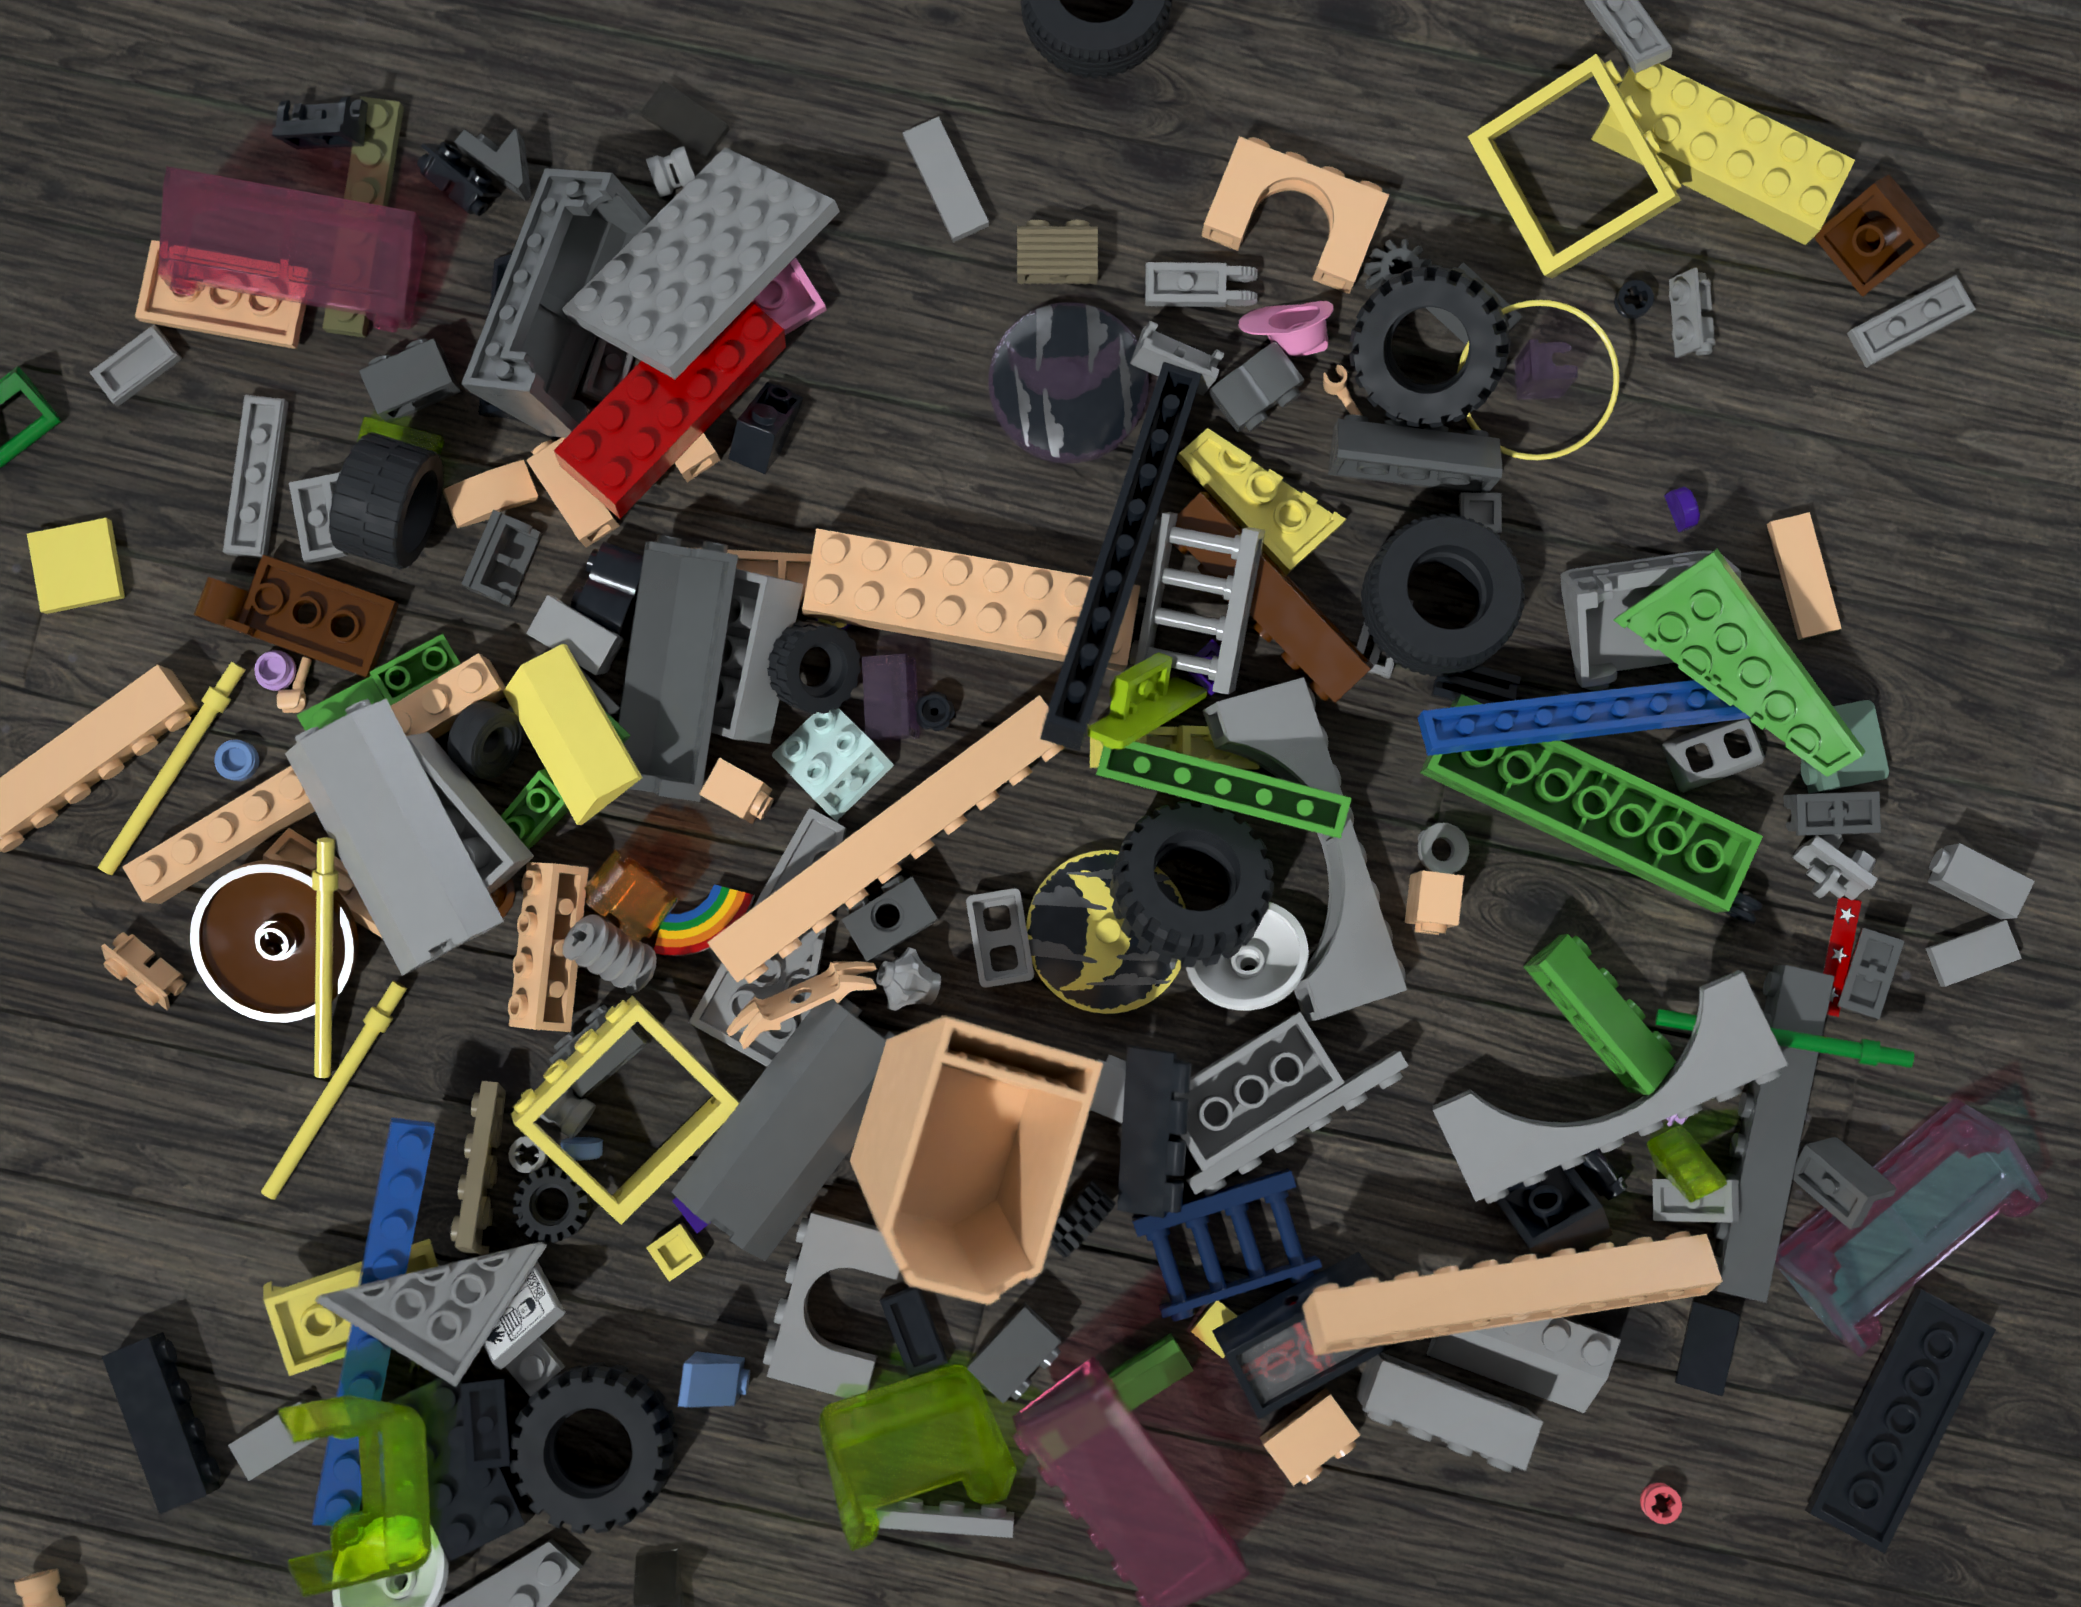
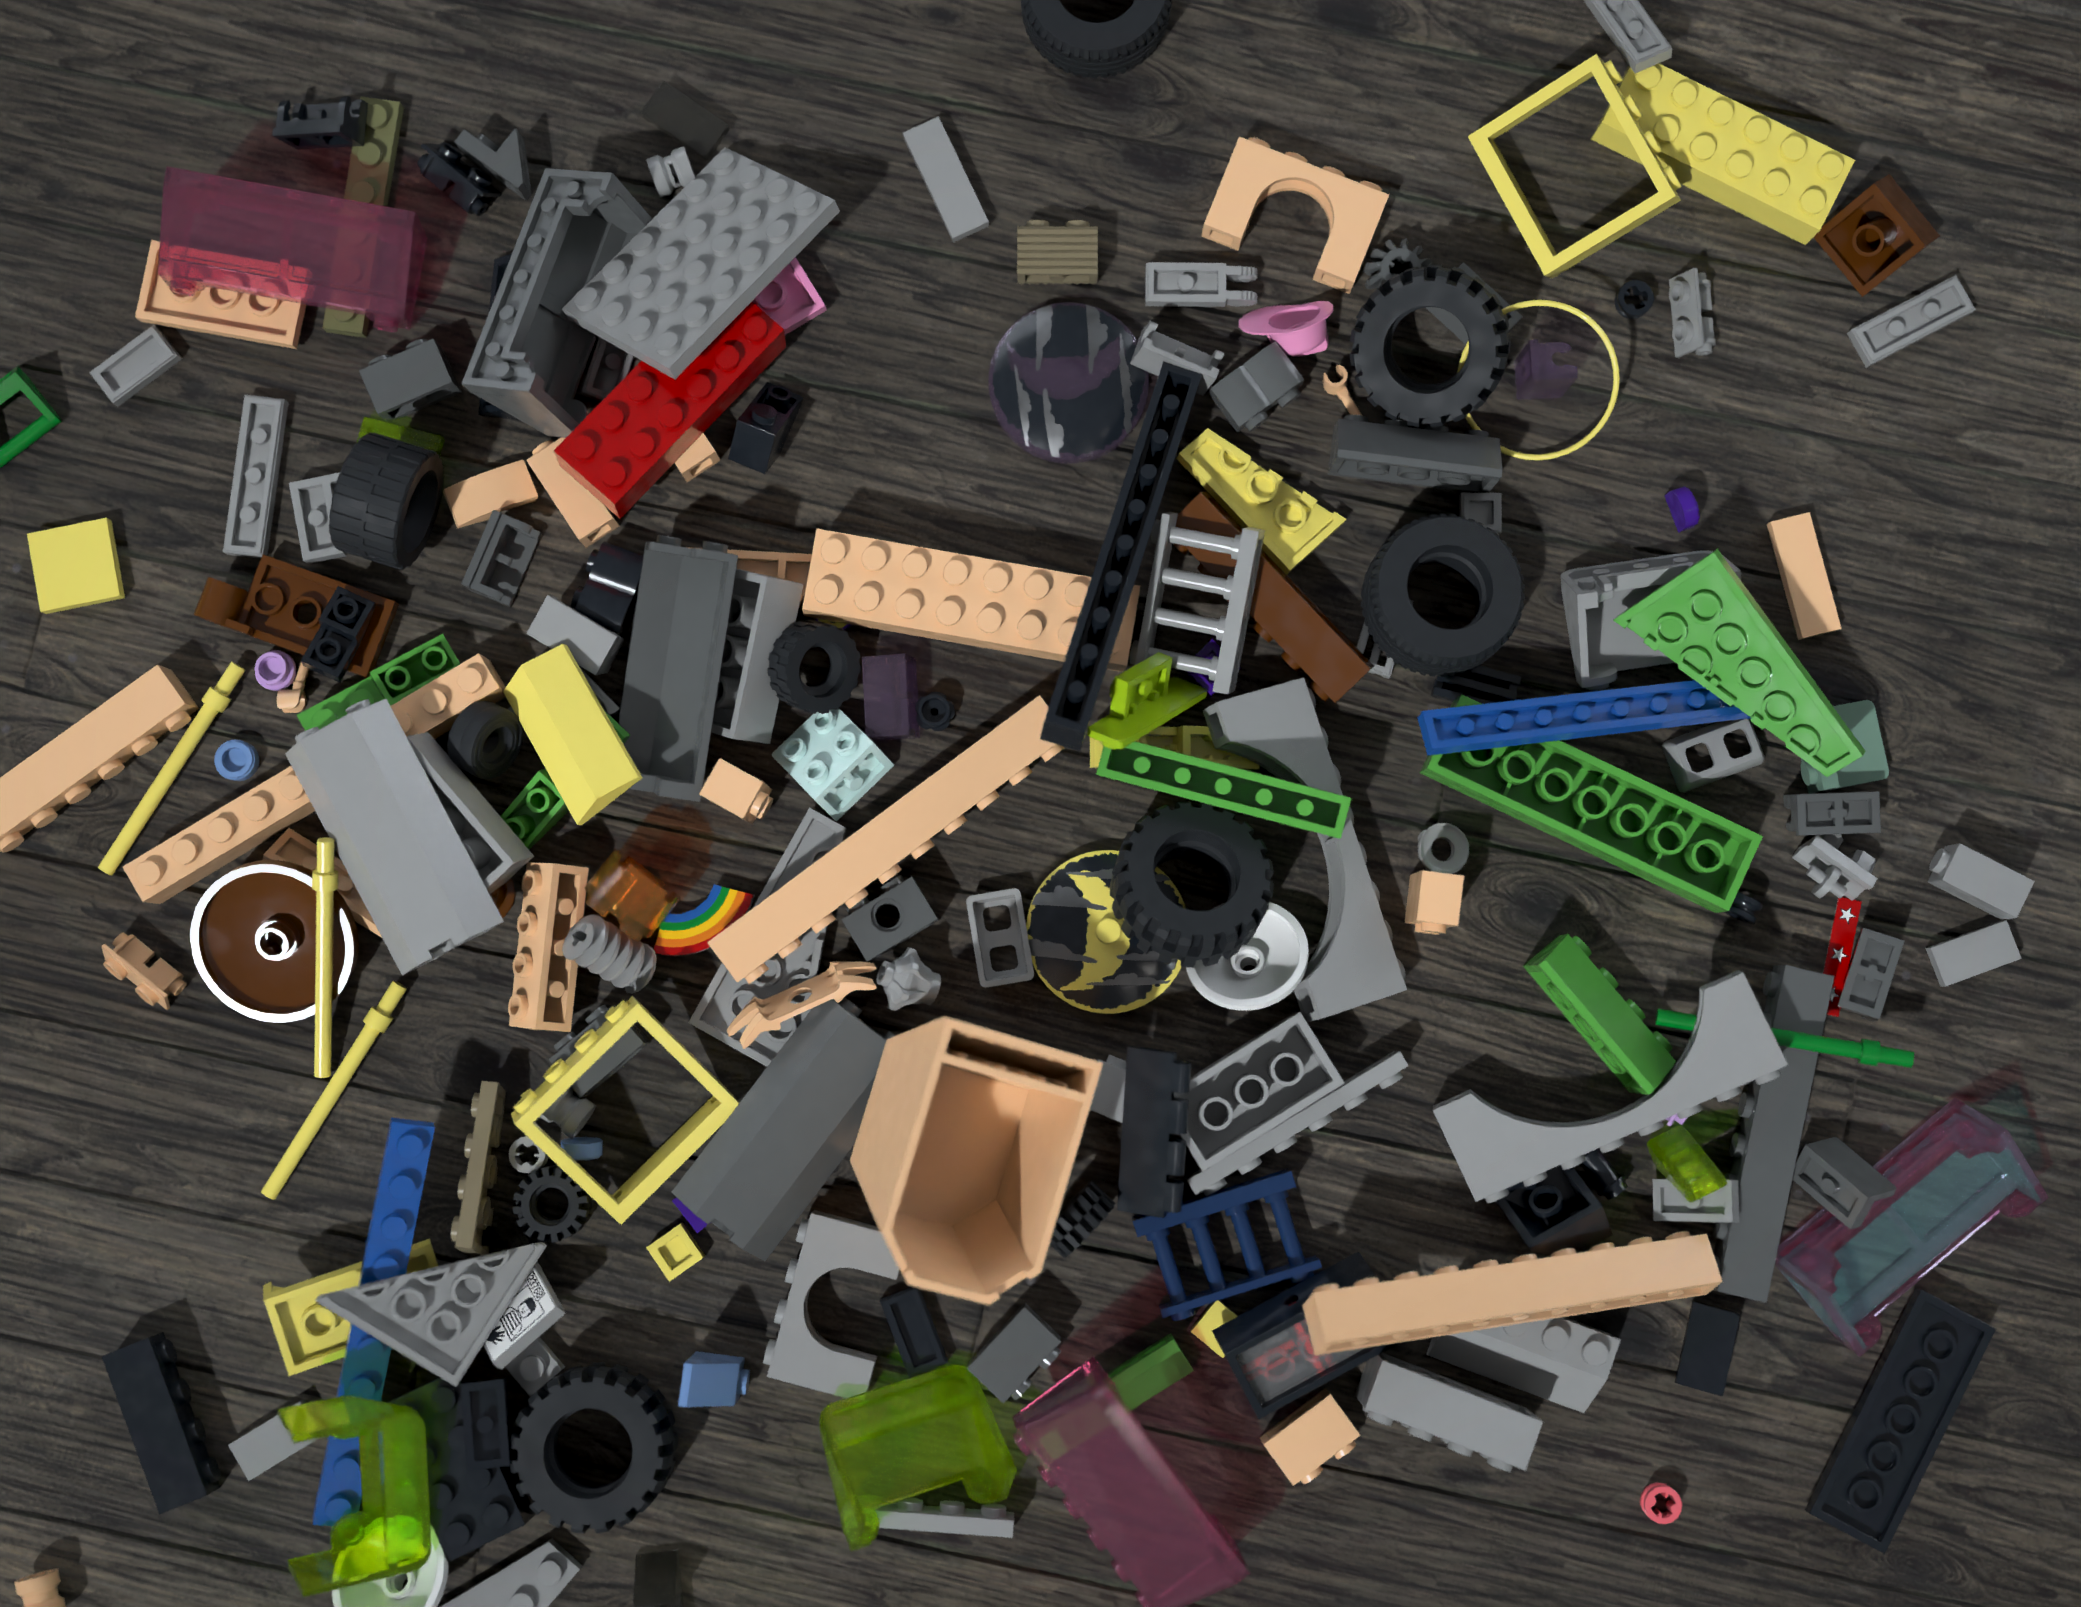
none -> black slope [301,586,376,683]

